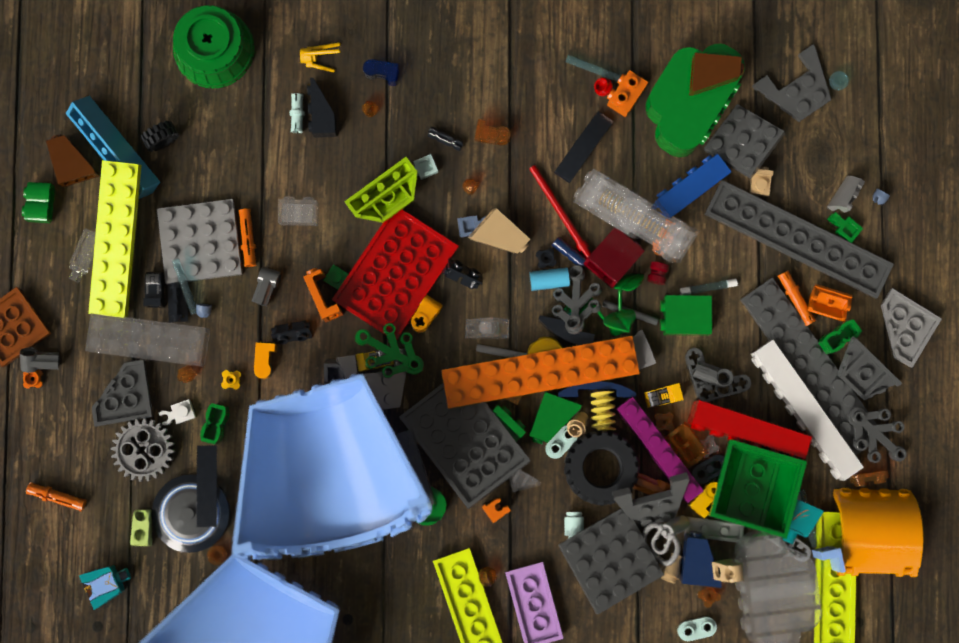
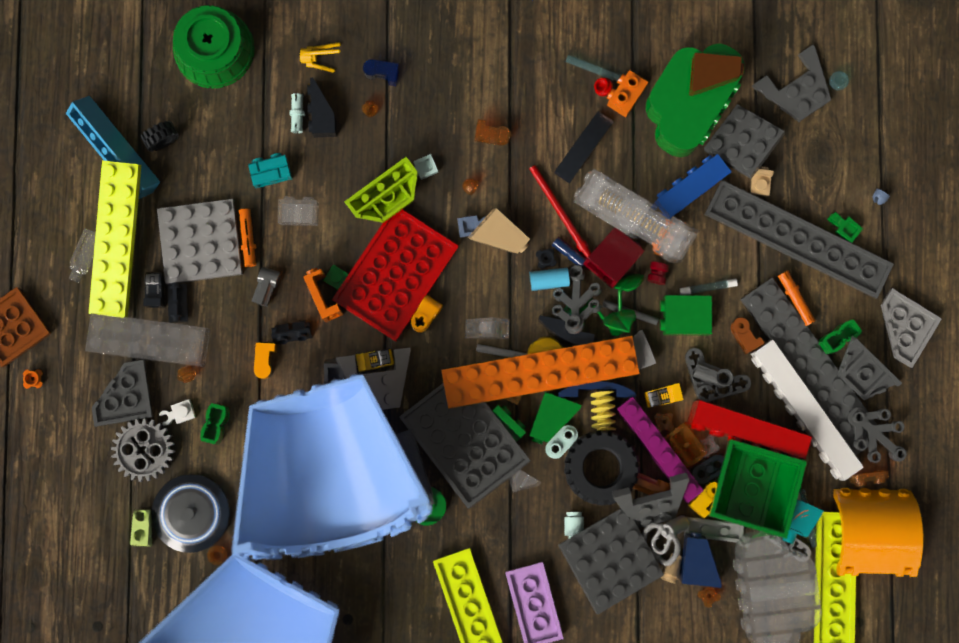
dark grey piece [20,347,60,373] -> none
green brick [22,182,55,223] -> none
orange pin [26,482,87,512] -> none
reddish brown slope [46,134,100,187] -> none
torso [79,565,131,610] -> none
clear light blue bar [172,258,196,315] -> none
sand blue hinge [196,304,212,318] -> none
black slope [197,445,217,527] -> none
yellow plate [221,370,241,390] -> none
green plant [355,323,424,378] -> none
black axle [428,127,464,151] -> none
black hinge [442,258,483,289] -> none
clear orange plate [479,567,497,587] -> none
orange hinge [482,498,511,523] -> none
tan cone [567,412,588,437] -> none
light aqua plate [677,616,717,641] -> none
tan leg [712,559,744,582] -> none
orange hinge [808,284,852,322] -> none
light blue panel [812,546,846,573] -> none
light grey slope [827,176,865,213] -> none
none -> teal brick [248,153,292,189]
none -> dark orange leg [730,318,765,355]

